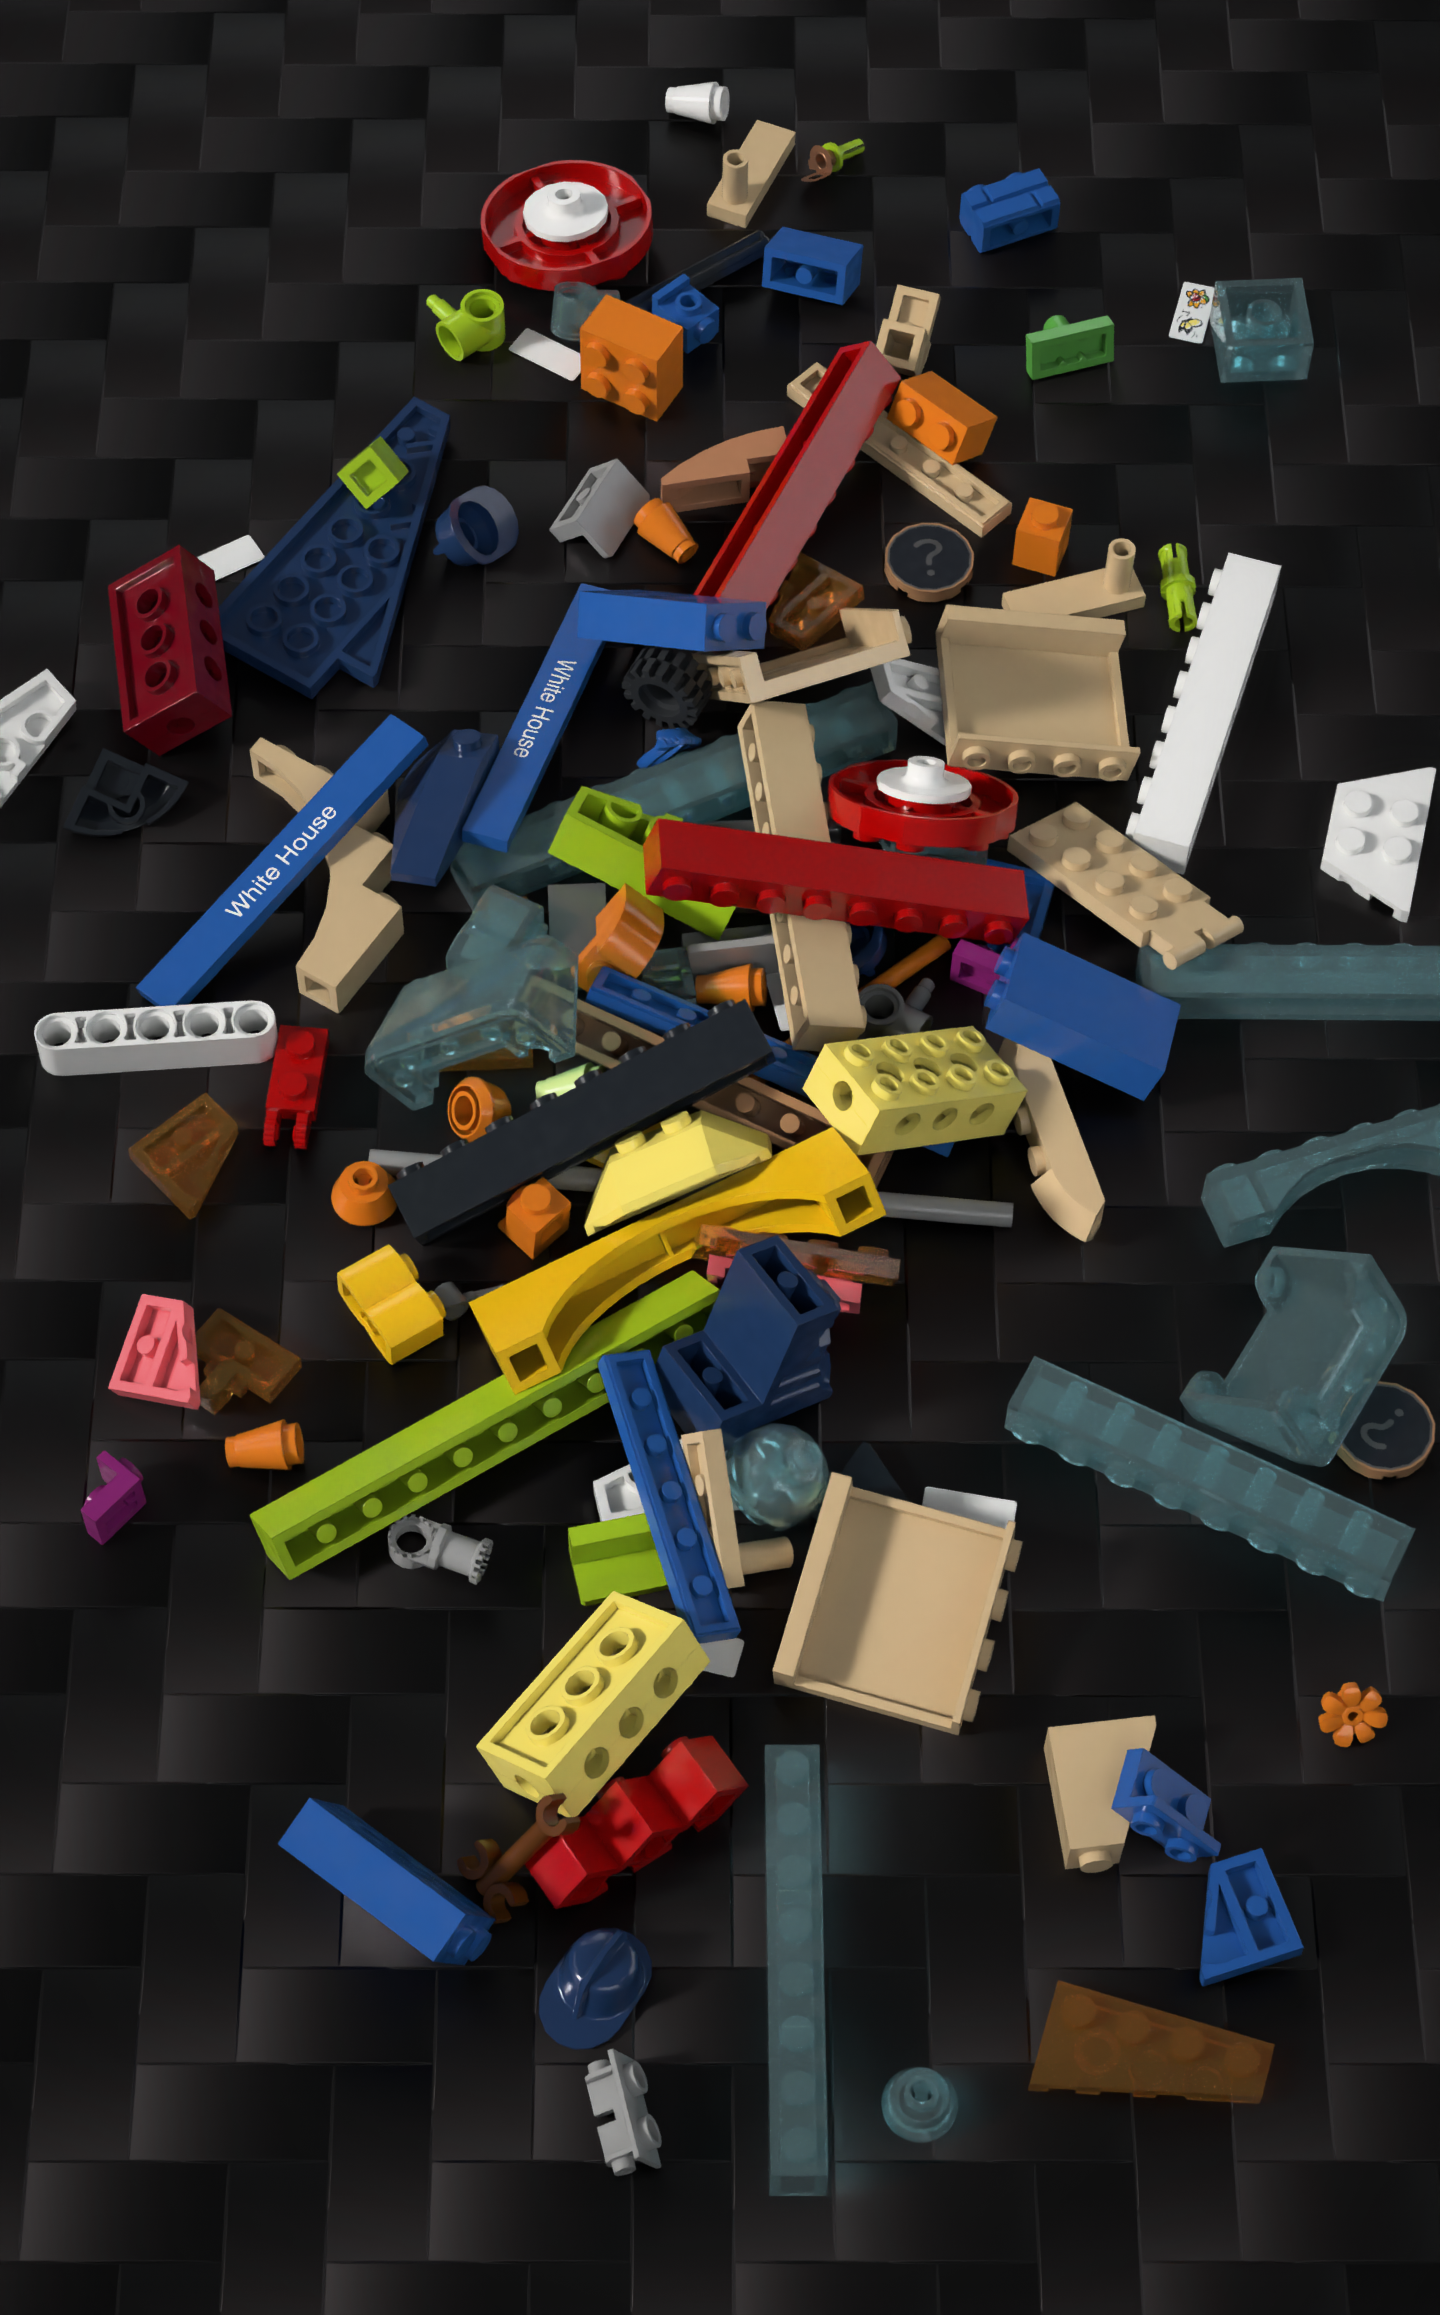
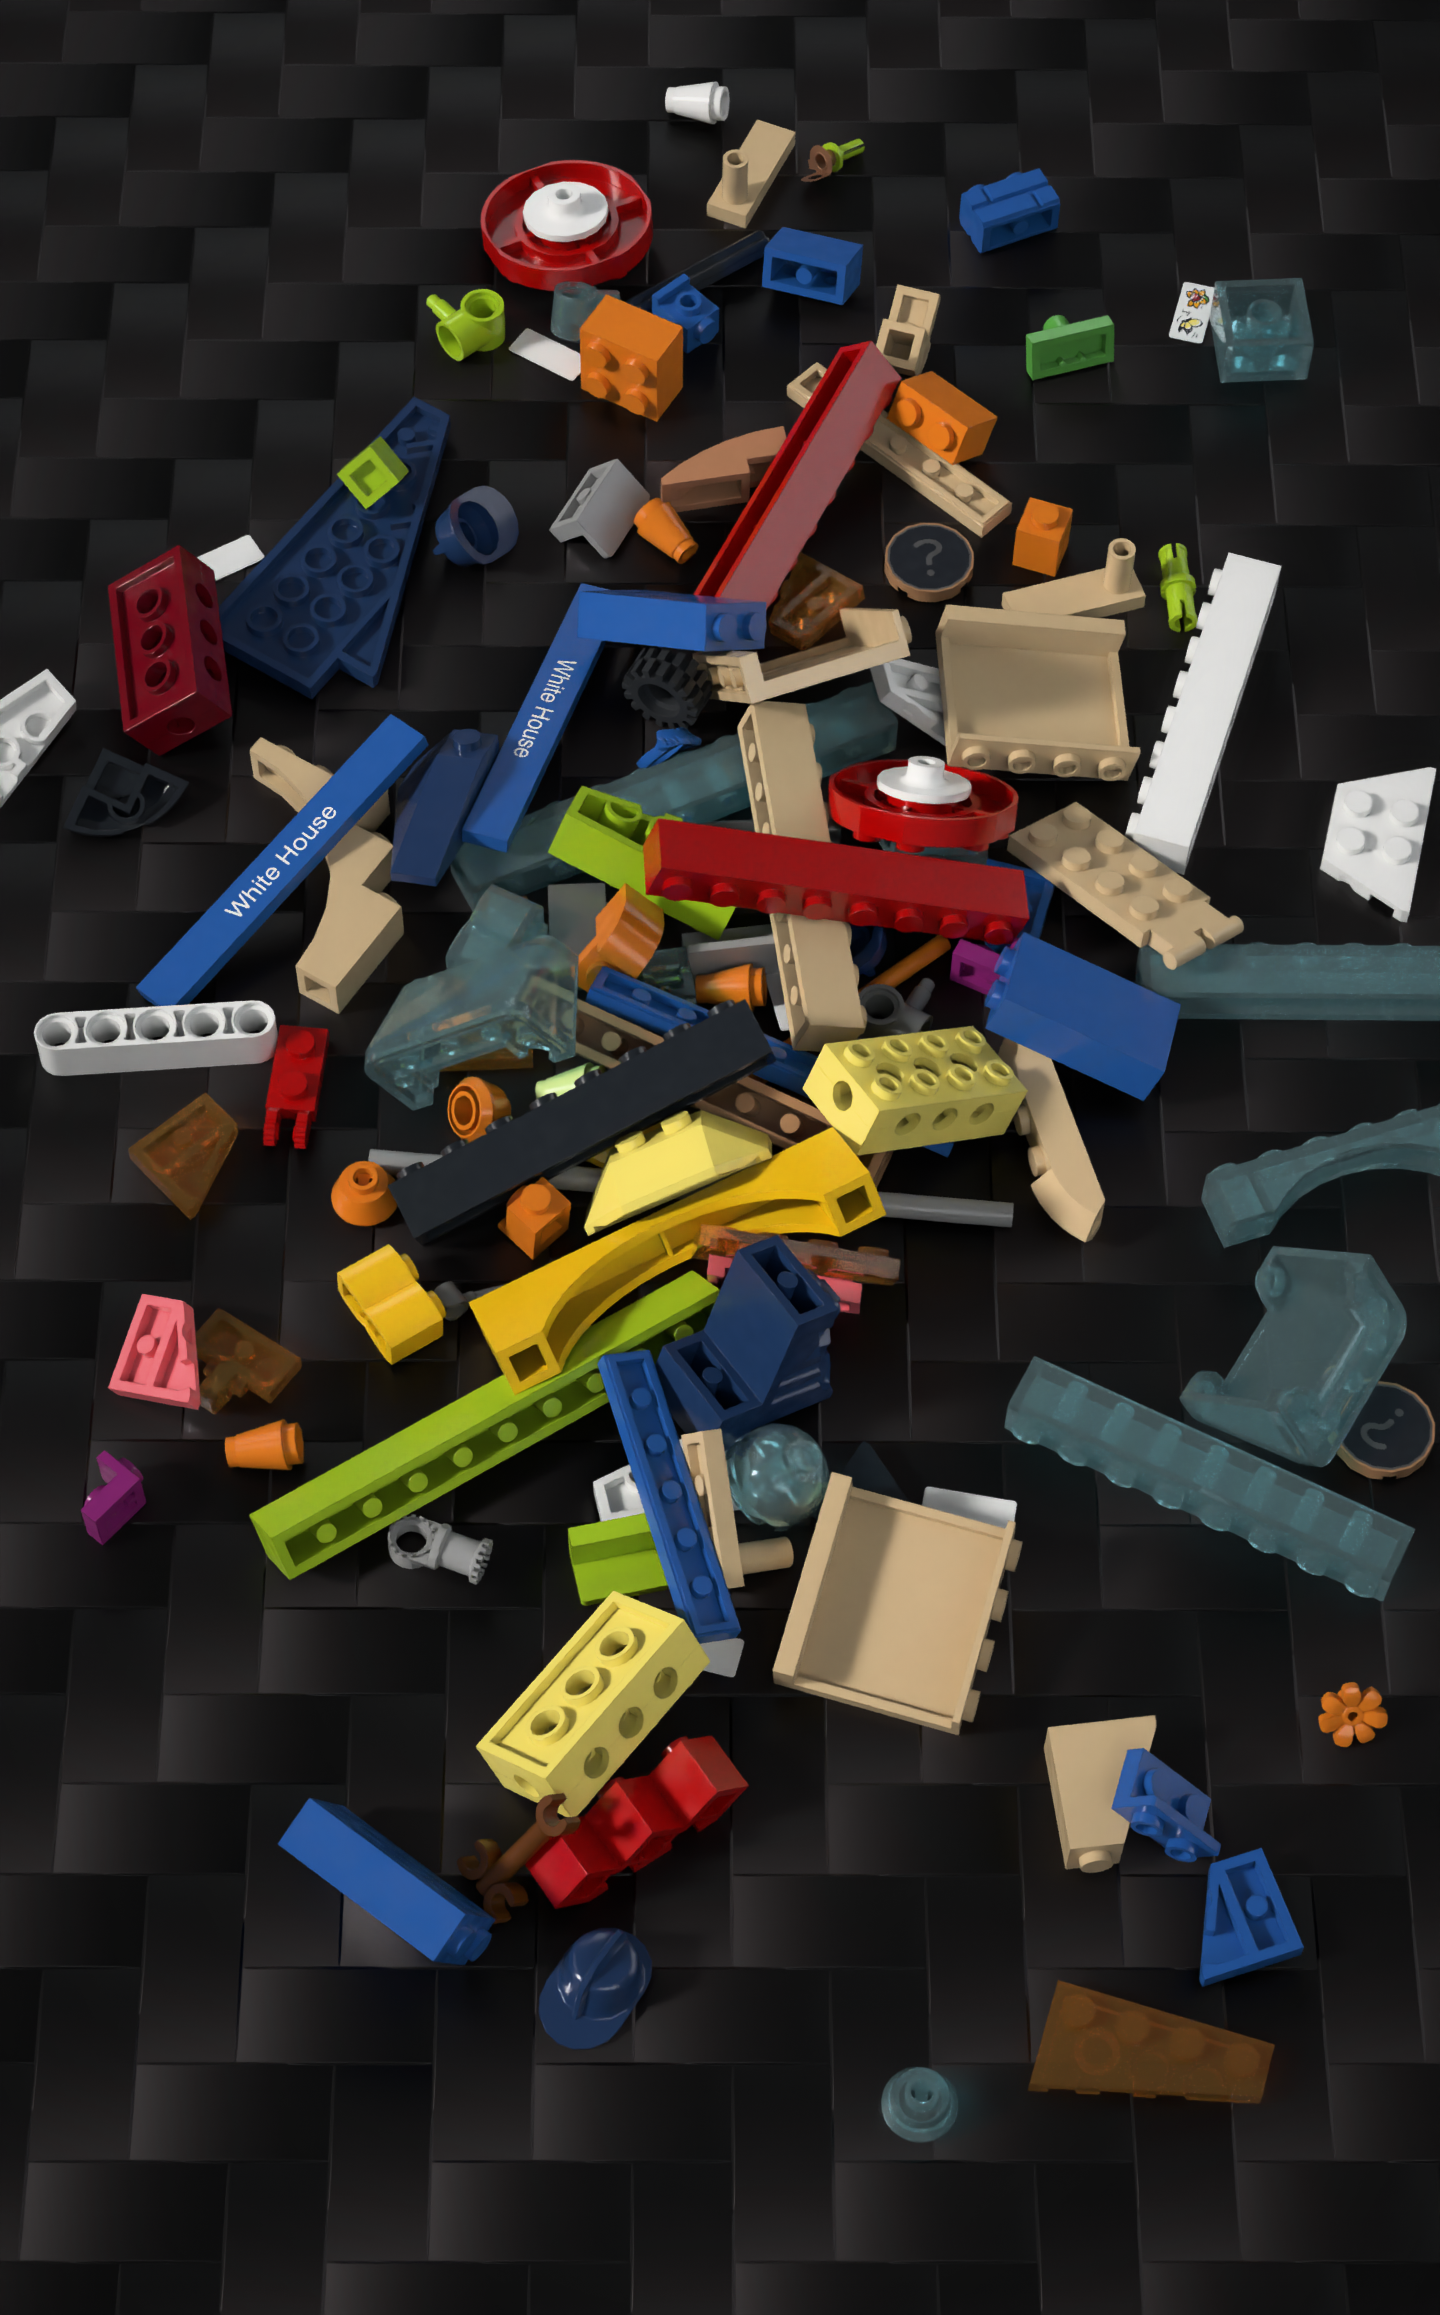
light grey hinge [585,2049,662,2176] -> none
clear light blue brick [764,1745,828,2196] -> none

